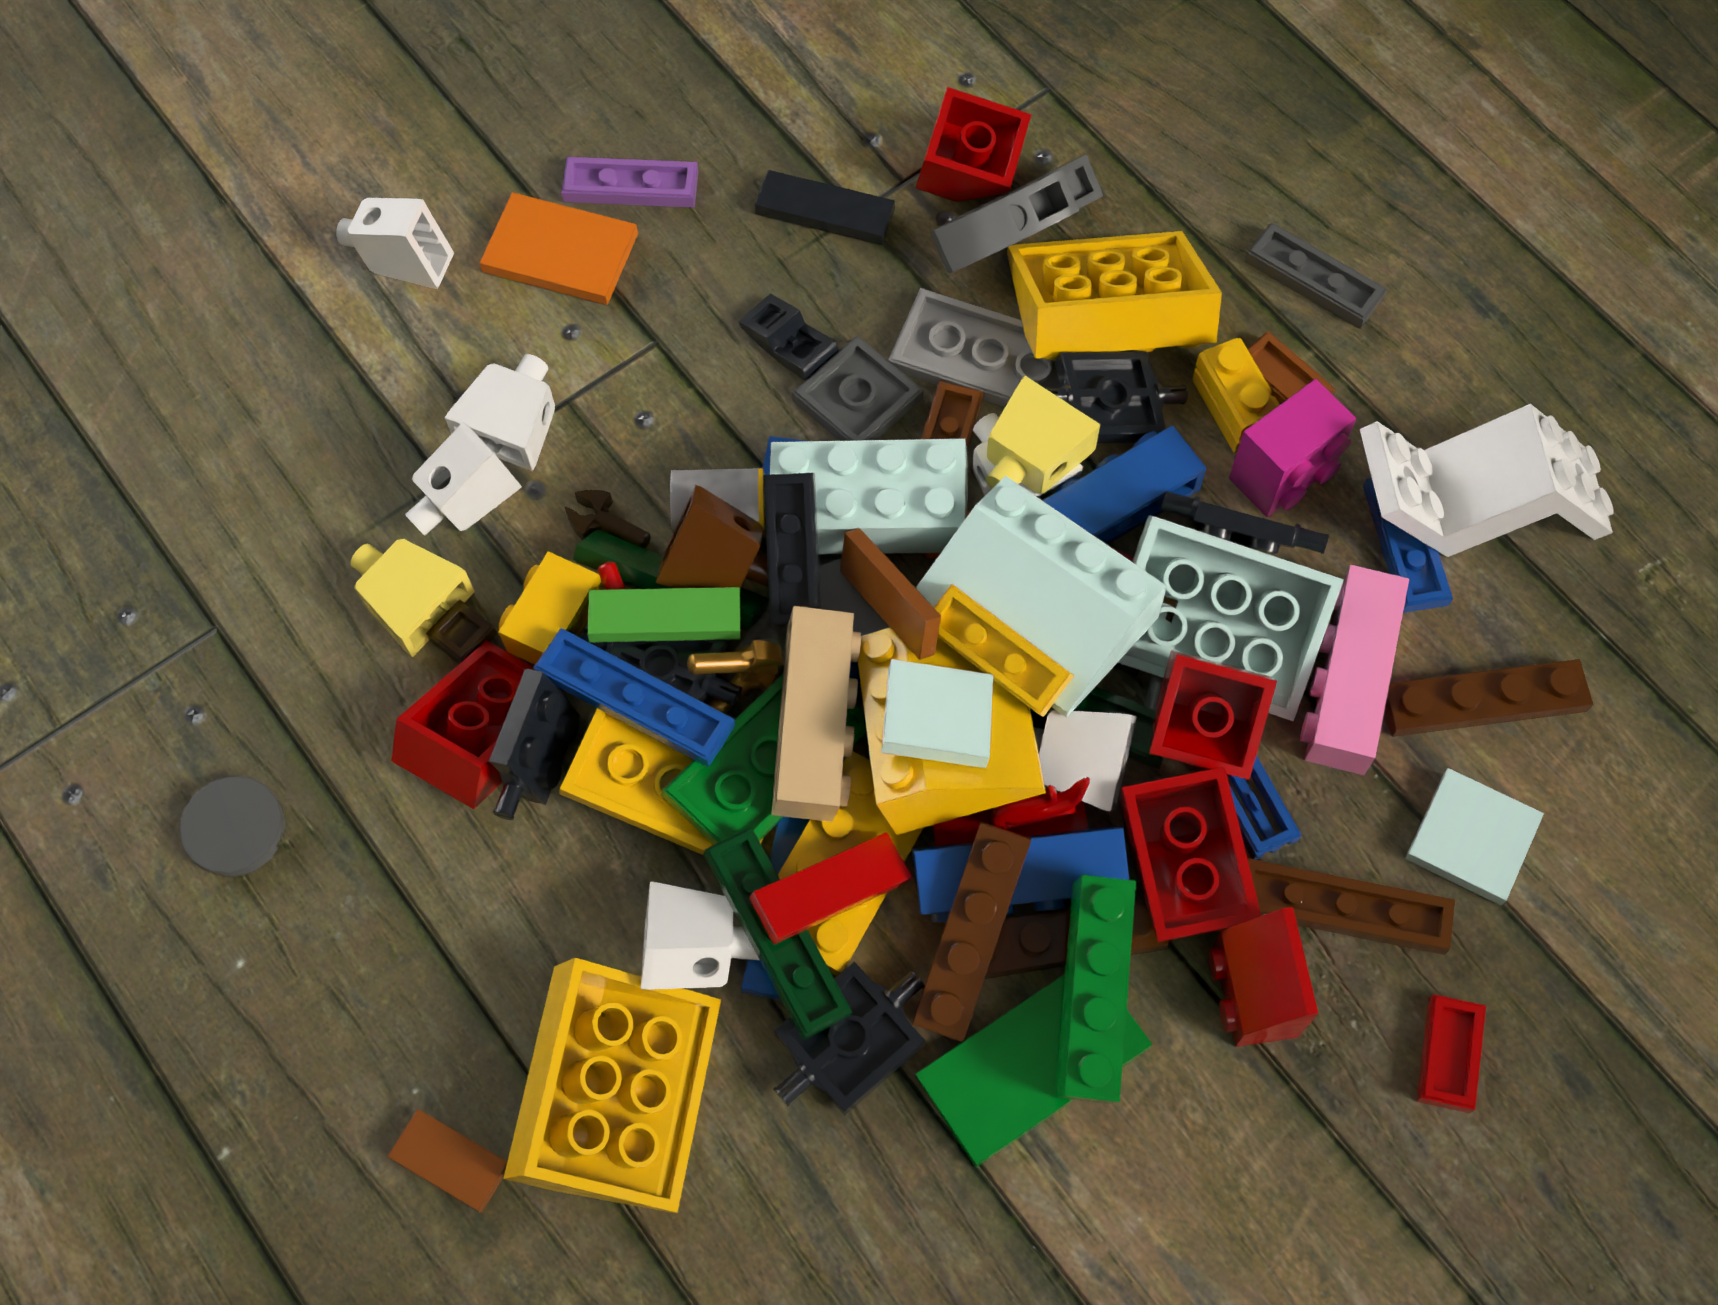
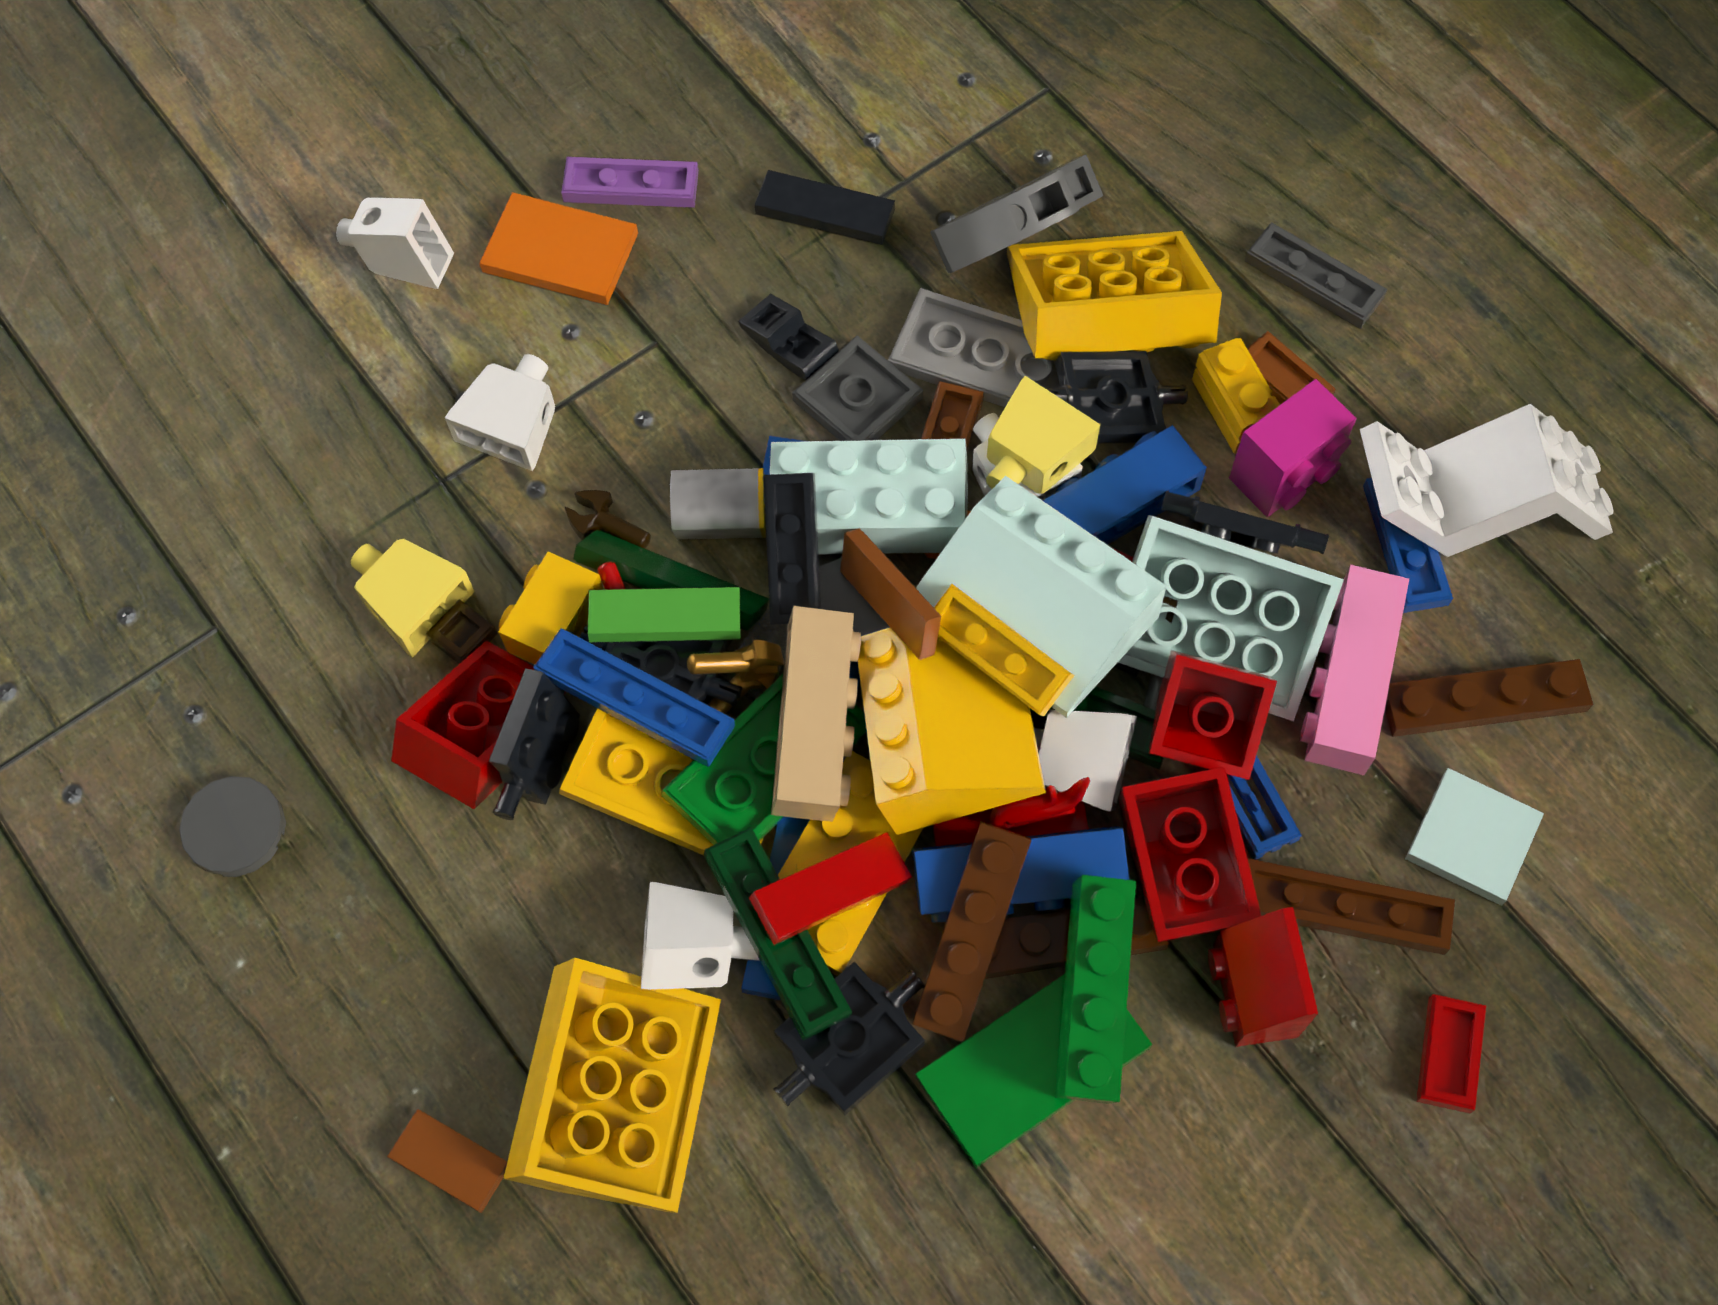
white torso [405,422,522,536] -> none
reddish brown torso [656,484,769,588] -> none
light aqua tile [881,659,993,768] -> none
red slope [915,87,1032,202] -> none

